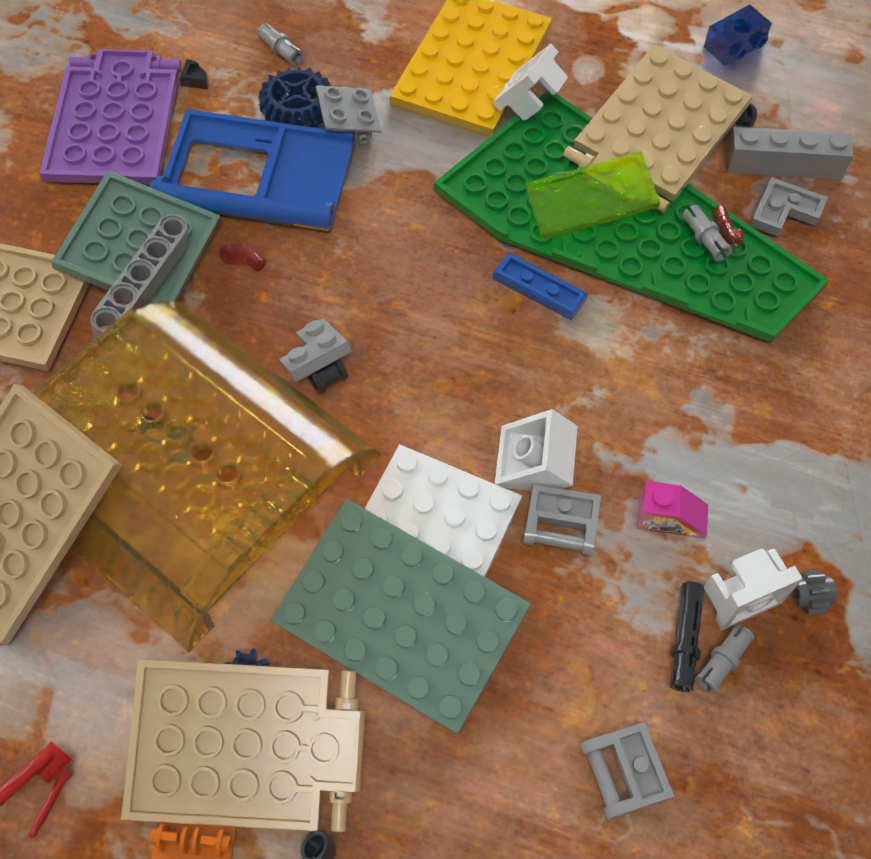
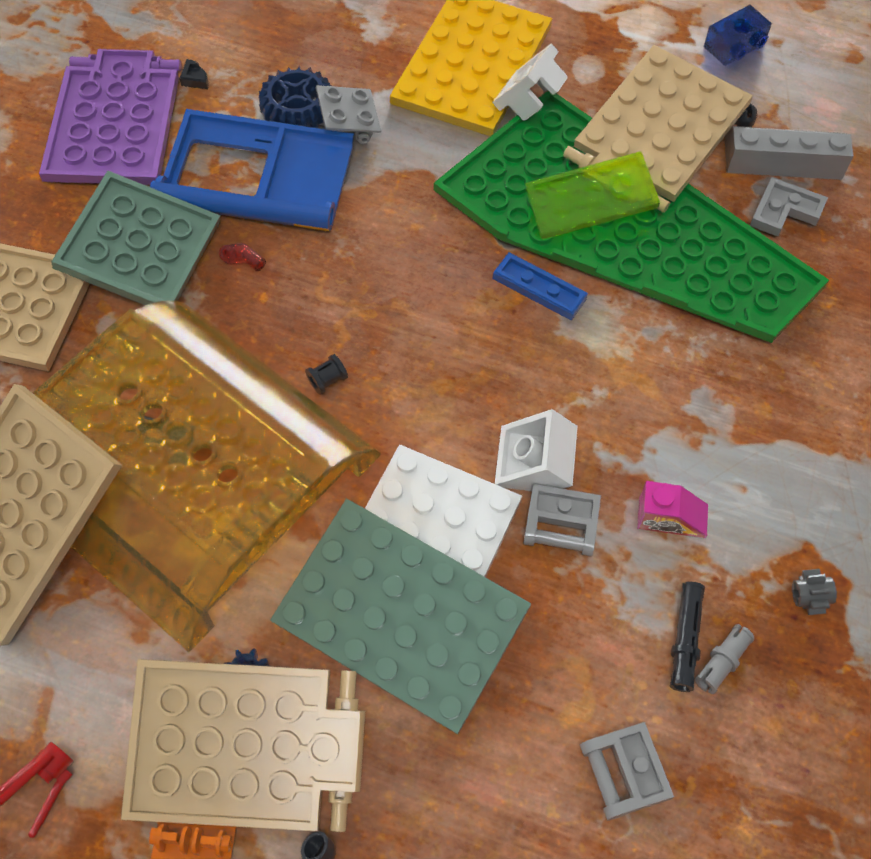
light grey beam [91,214,187,348] -> none
light grey pin [257,23,304,66] -> none
light grey plate [279,318,352,382] -> none
light grey pin [682,205,732,261] -> none
white panel [704,548,803,631] -> none
clear red arm [711,206,744,247] -> none

